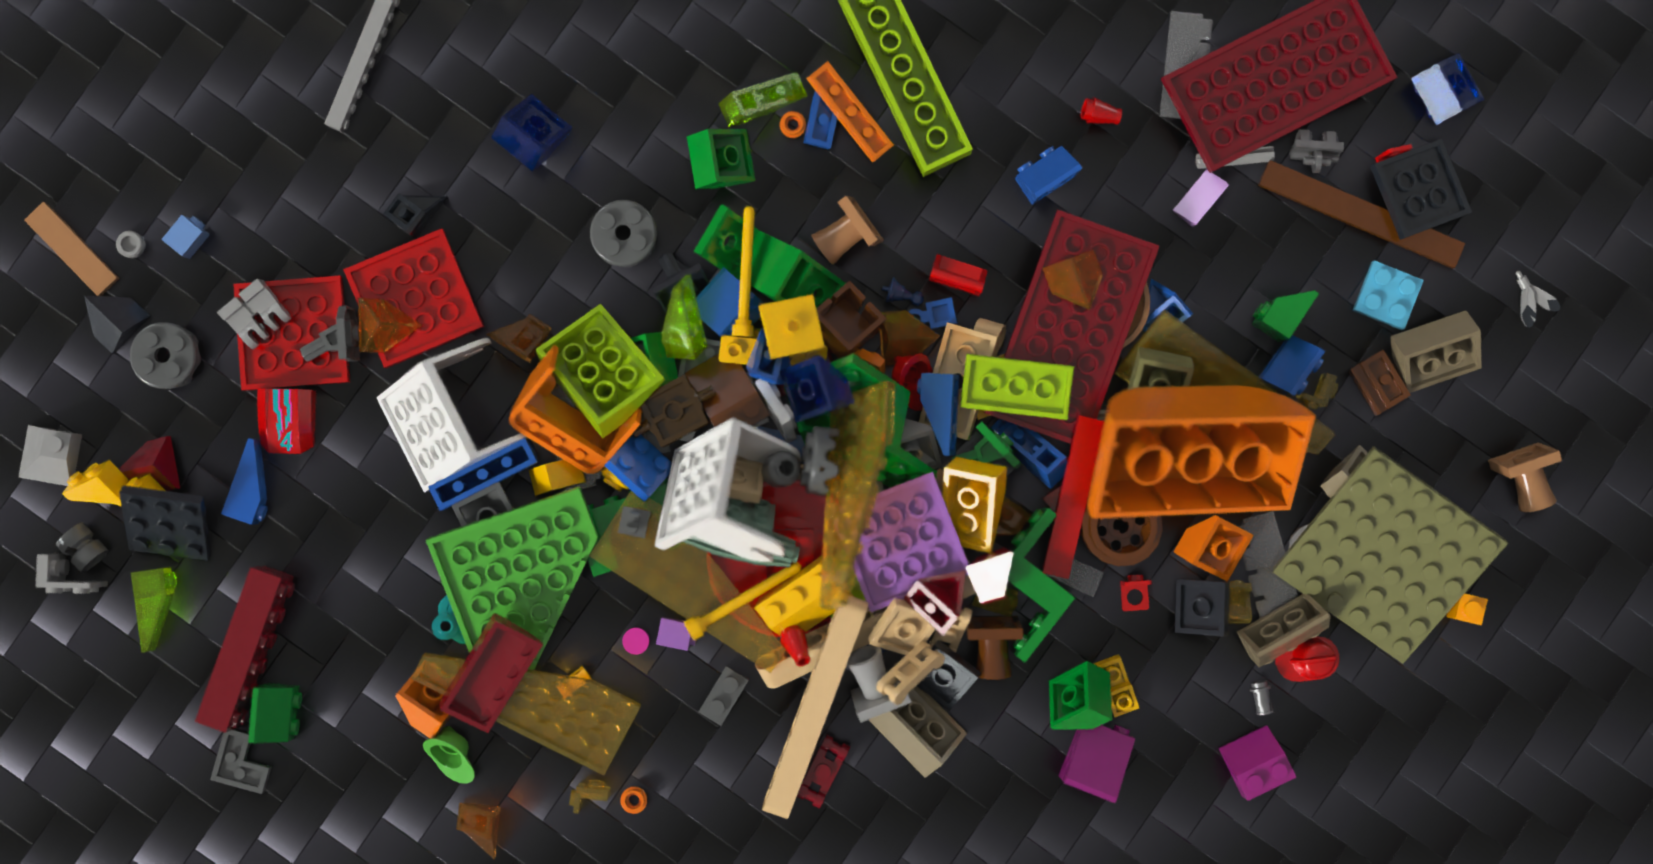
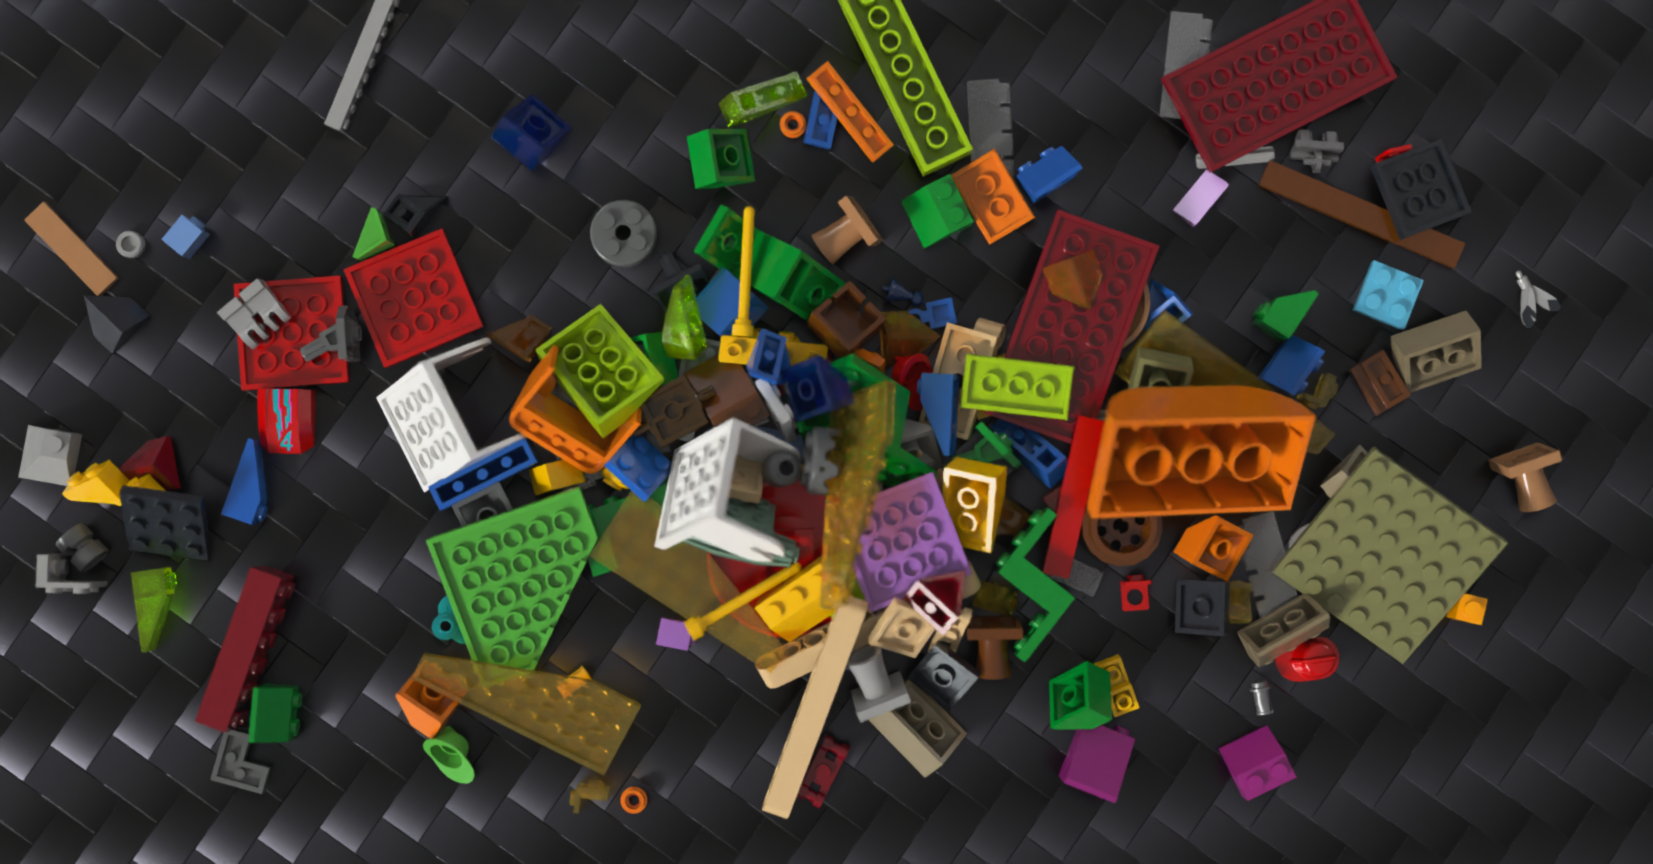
dark grey plate [130,322,201,389] -> none
clear orange slope [358,298,421,353] -> none
dark red slope [440,613,543,733] -> none
clear orange slope [456,802,501,860] -> none
dark grey tile [618,506,651,538] -> none
dark pink tile [622,627,650,655] -> none
dark grey plate [699,665,749,726] -> none
yellow plate [759,295,825,359] -> none
red cone [780,625,811,667] -> none
tan plate [876,641,945,705] -> none
red tile [929,254,988,296] -> none
slope [966,548,1013,604] -> none
red cone [1081,97,1122,125] -> none
clear blue slope [1411,54,1485,125] -> none
none -> bright green slope [352,207,397,261]
none -> green slope [901,174,974,249]
none -> orange tile [951,148,1035,245]
none -> clear windscreen [967,79,1015,179]

